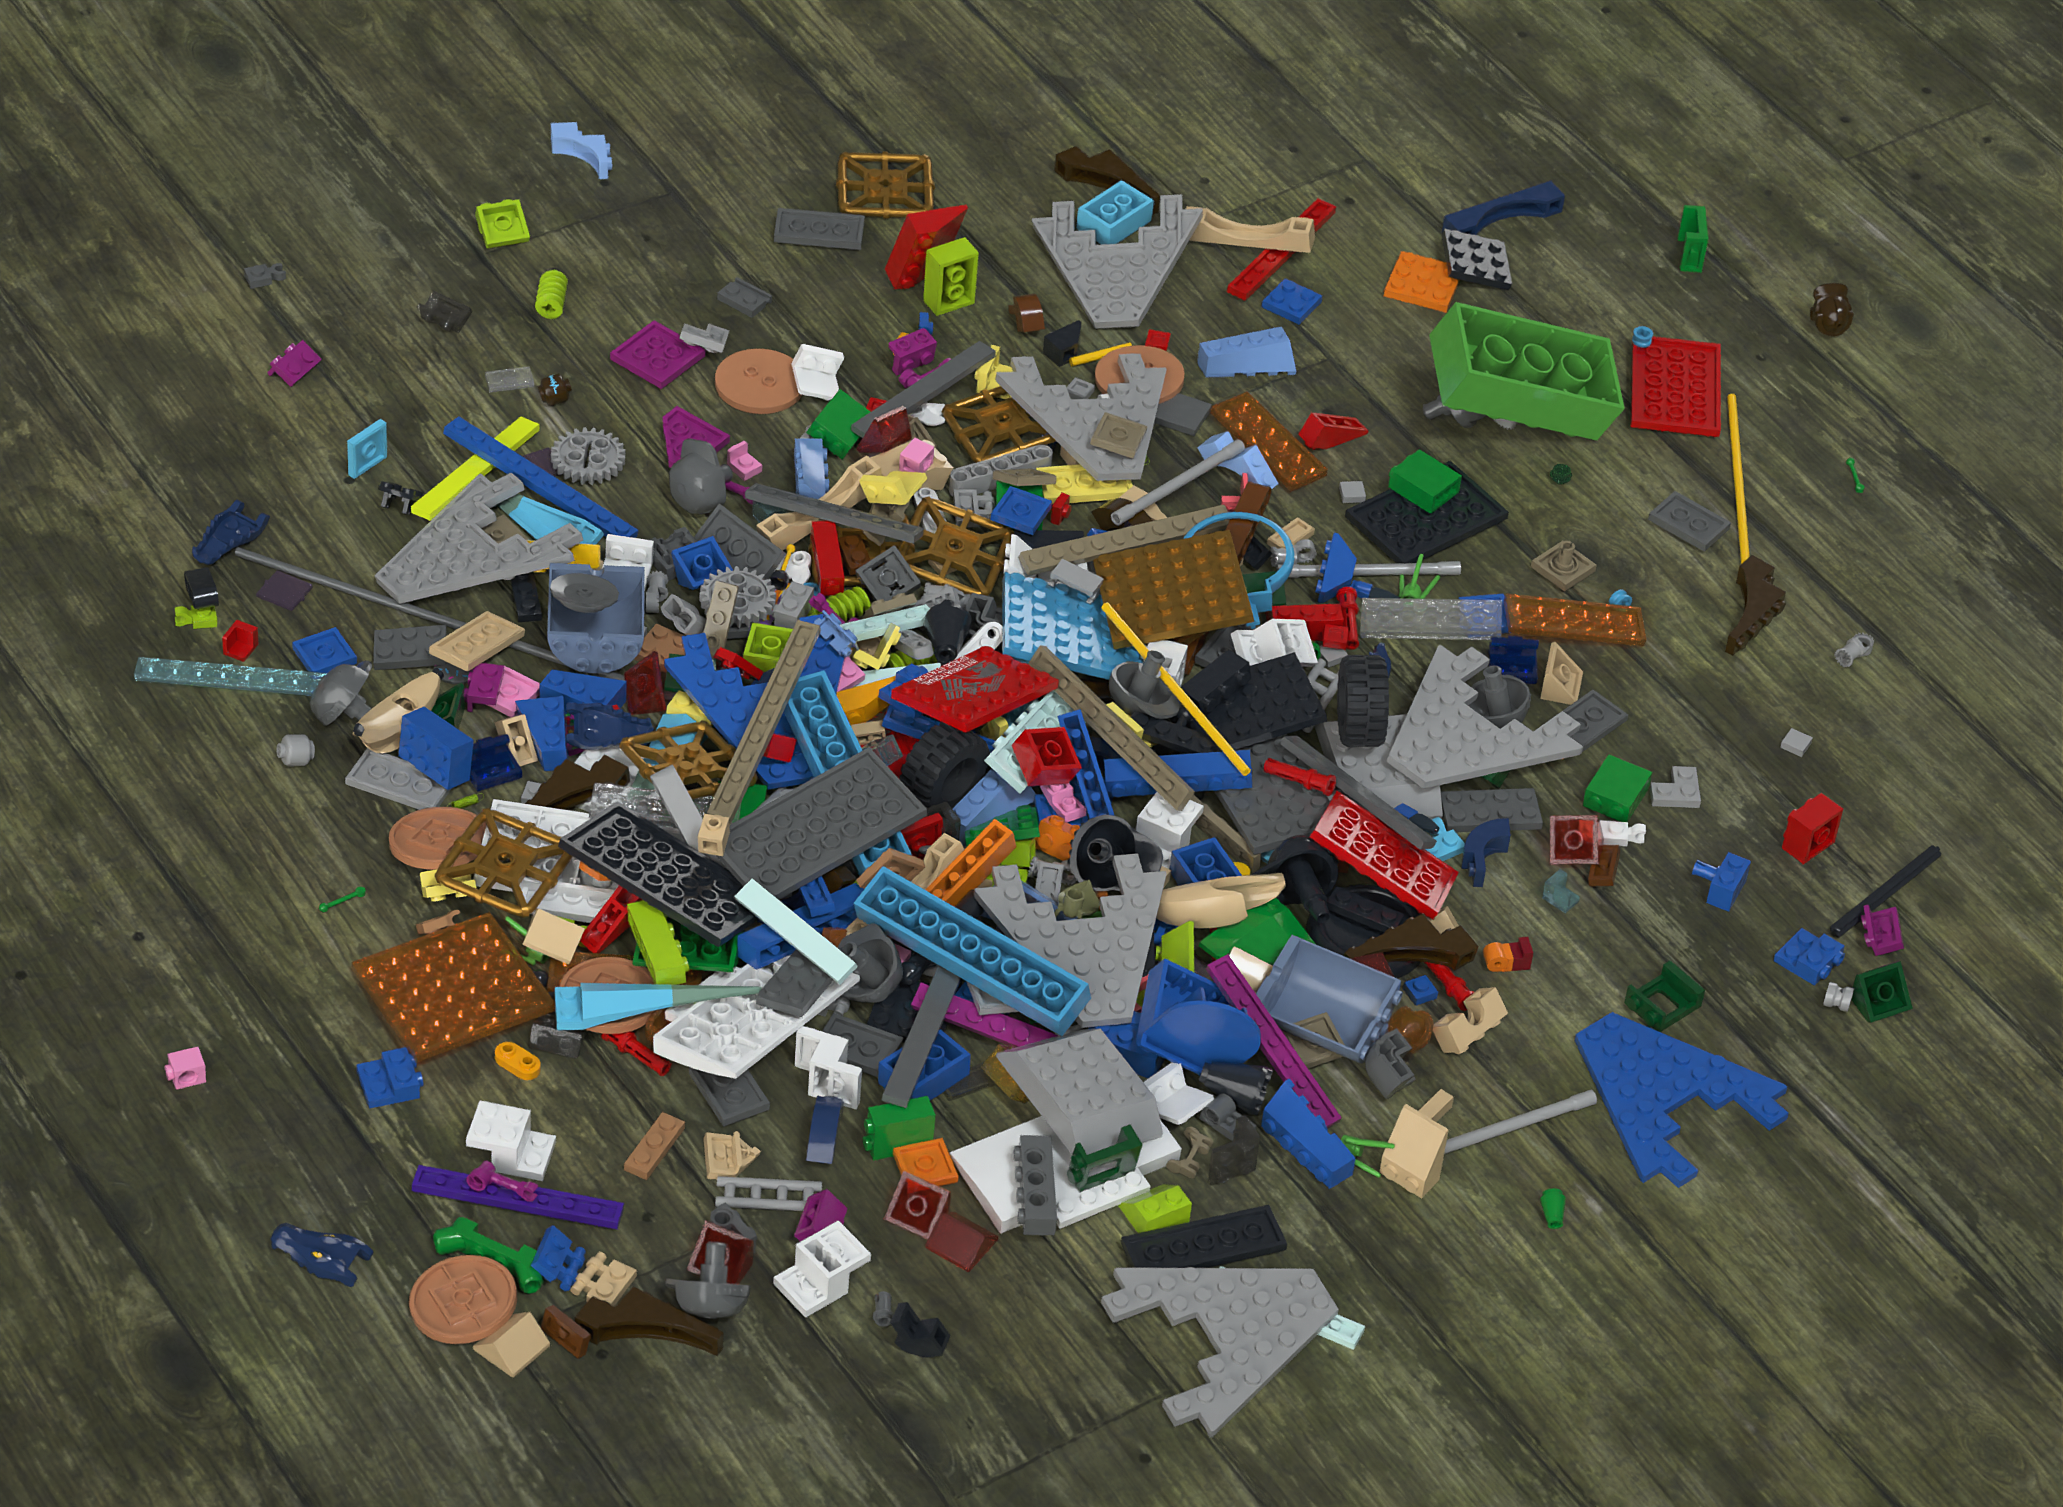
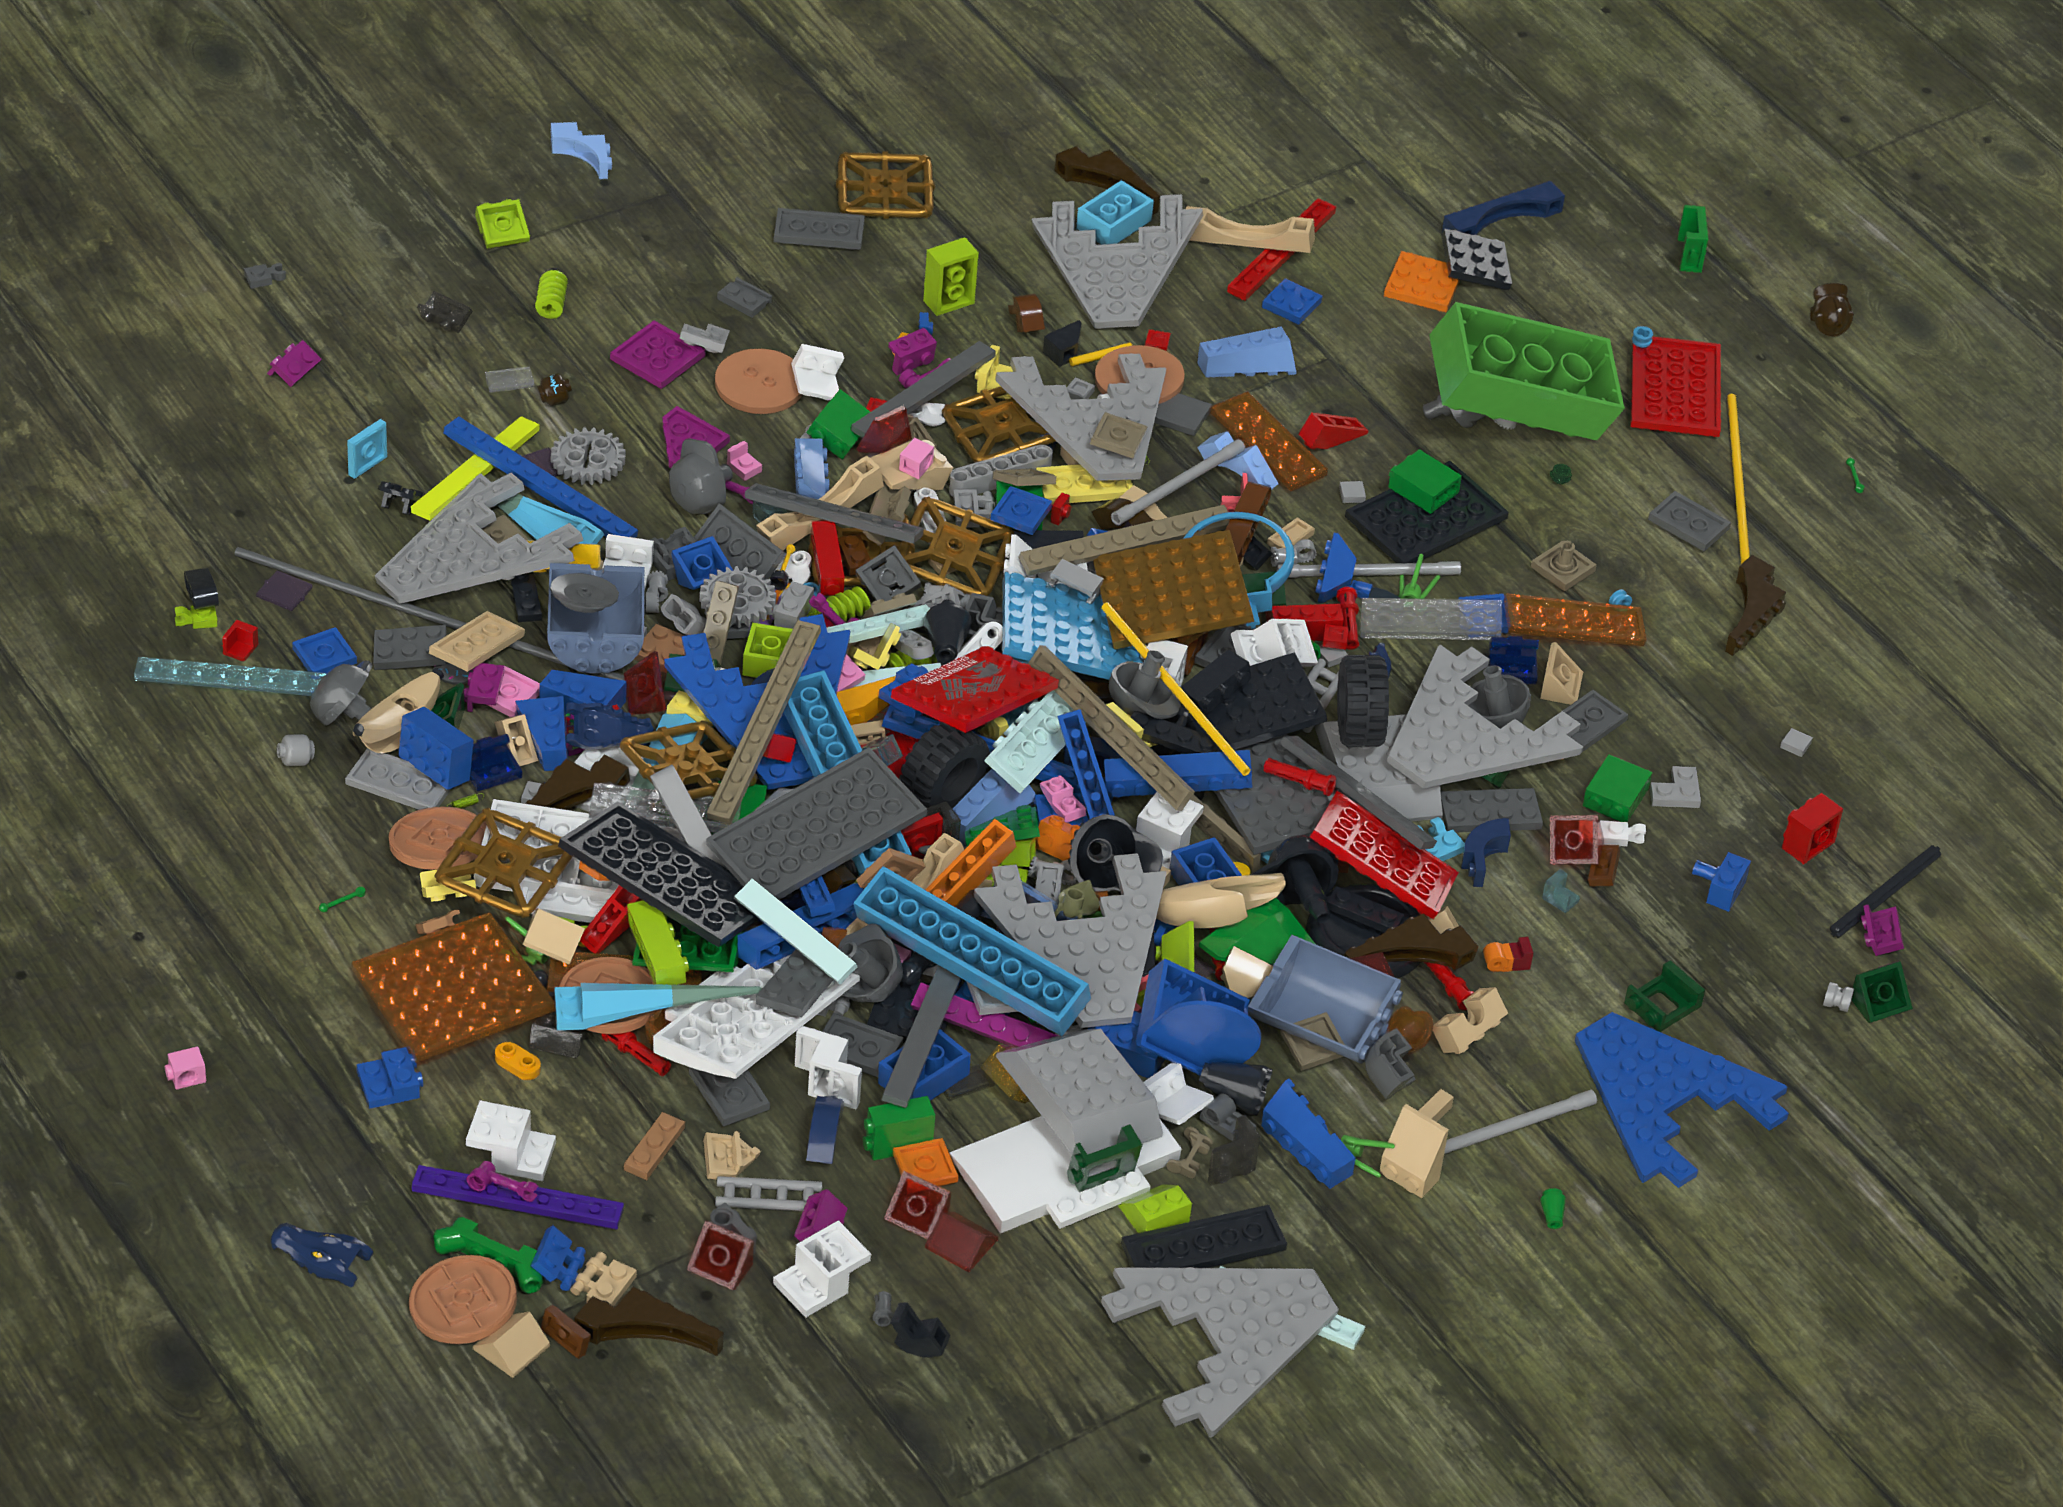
dark blue animal [192,499,270,565] -> none
dark grey piece [665,1242,751,1318] -> none
tan brick [698,814,730,856] -> none
red plate [713,647,764,680] -> none
medium blue hinge [813,610,859,657] -> none
light yellow bracket [859,471,927,505] -> none
red slope [885,205,968,290] -> none
red brick [1011,727,1082,786] -> none
dark grey brick [1014,1135,1057,1235] -> none
magenta plate [1206,954,1342,1129] -> none
black piece [1394,803,1439,834] -> none
blue plate [1403,975,1438,1006] -> none
blue plate [1773,928,1845,986] -> none
light grey connector [1834,632,1874,667] -> none

